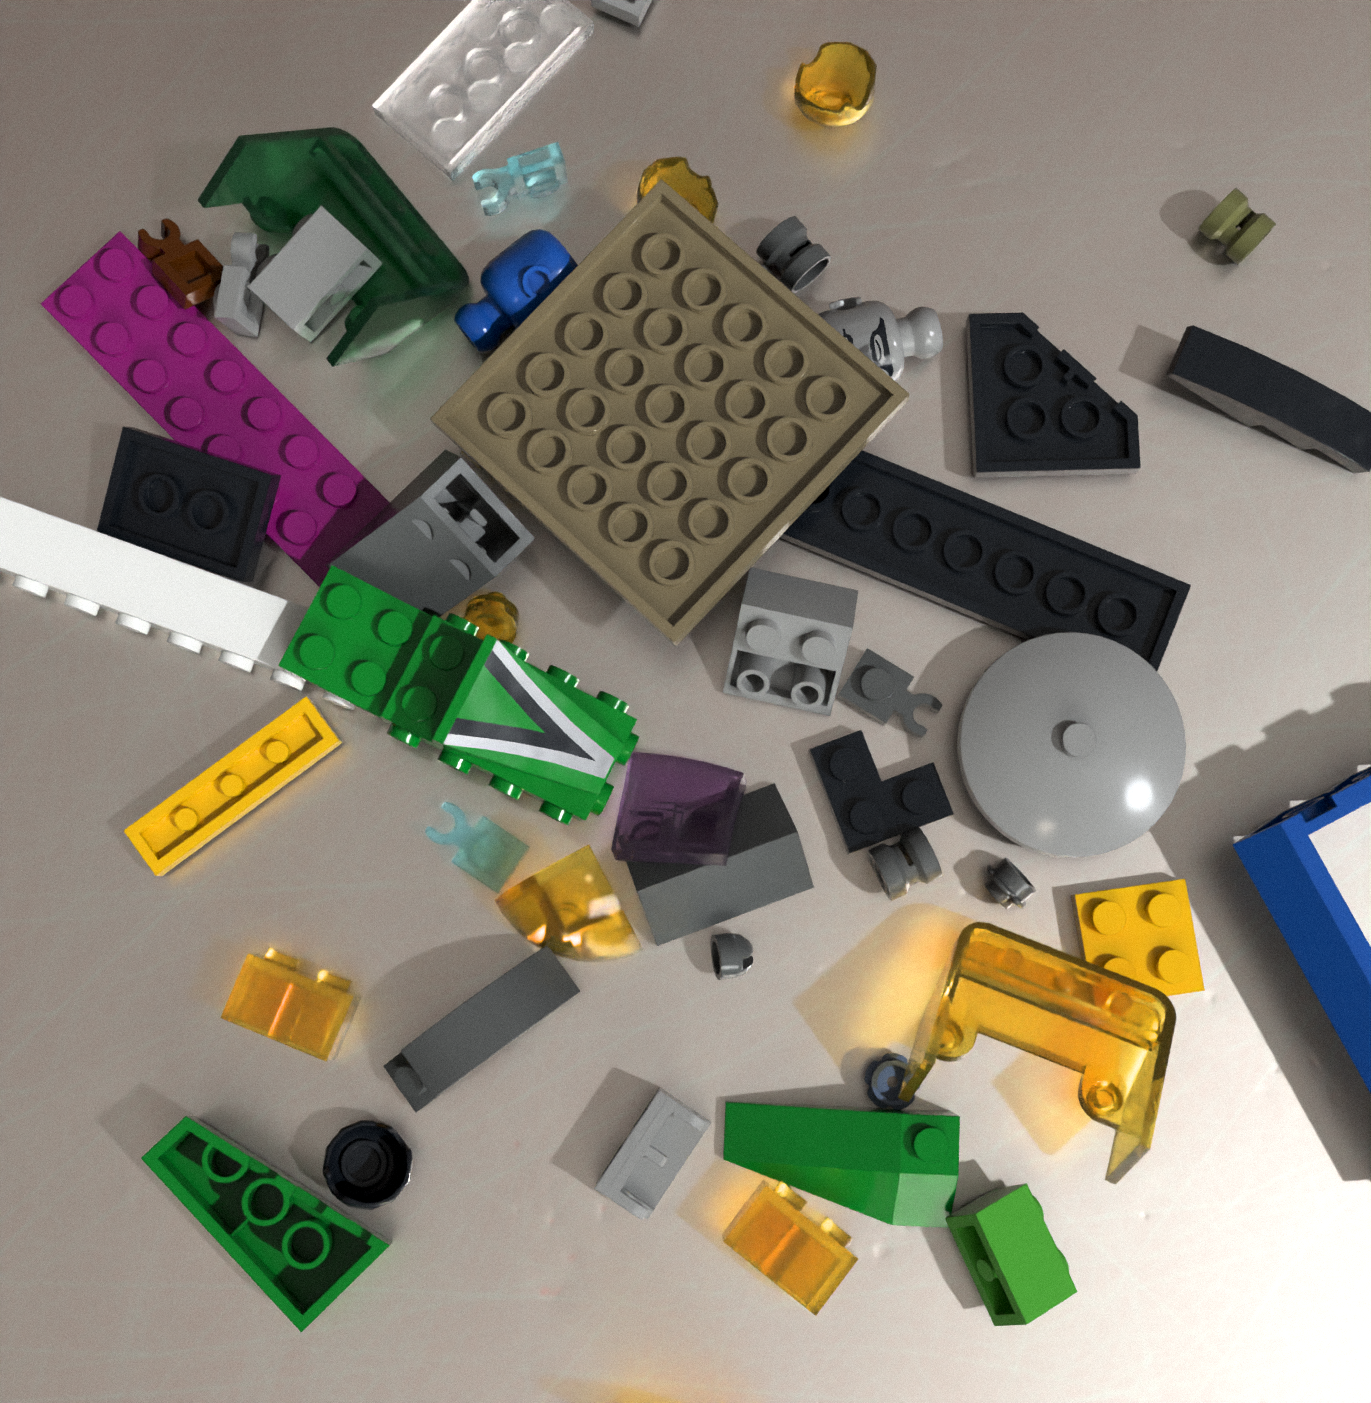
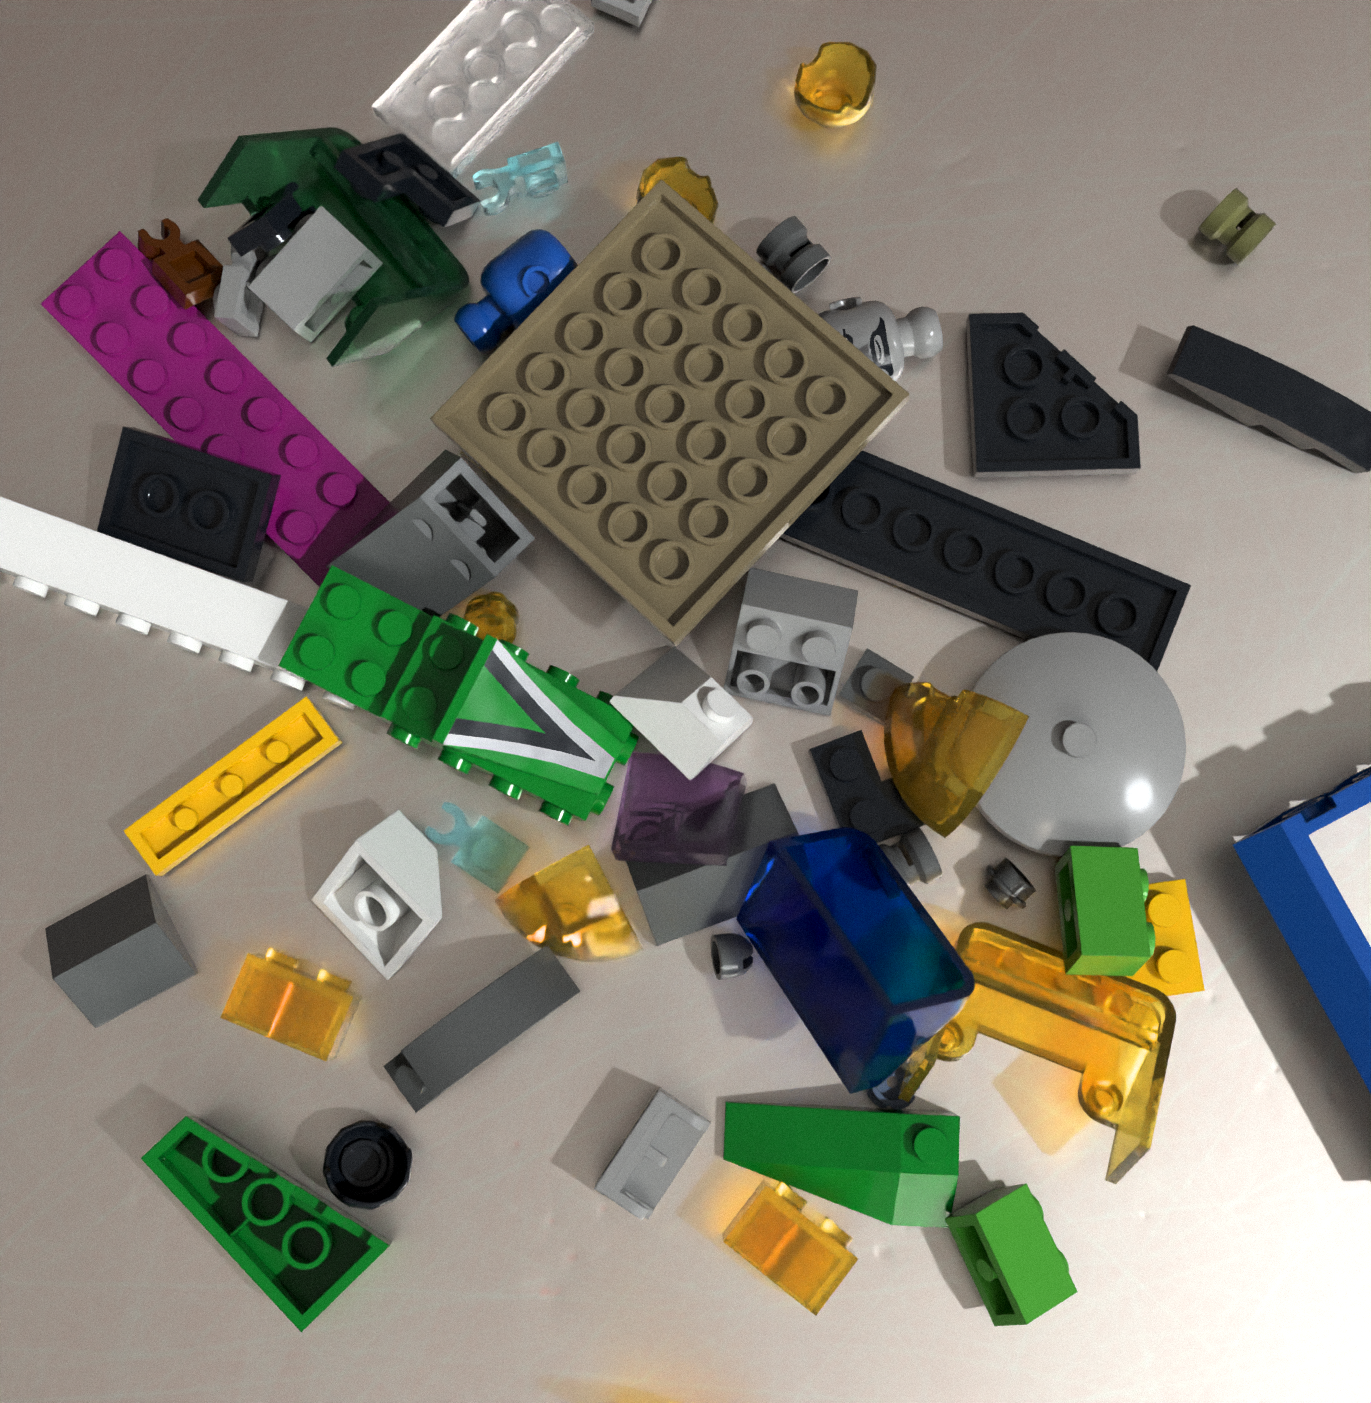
none -> dark grey slope [45,874,198,1028]
none -> black plate [227,181,316,257]
none -> white slope [311,809,442,980]
none -> black plate [334,133,481,228]
none -> white slope [609,646,753,781]
none -> clear blue windscreen [736,827,975,1094]
none -> clear yellow brick [884,682,1029,838]
none -> bright green brick [1055,846,1155,976]

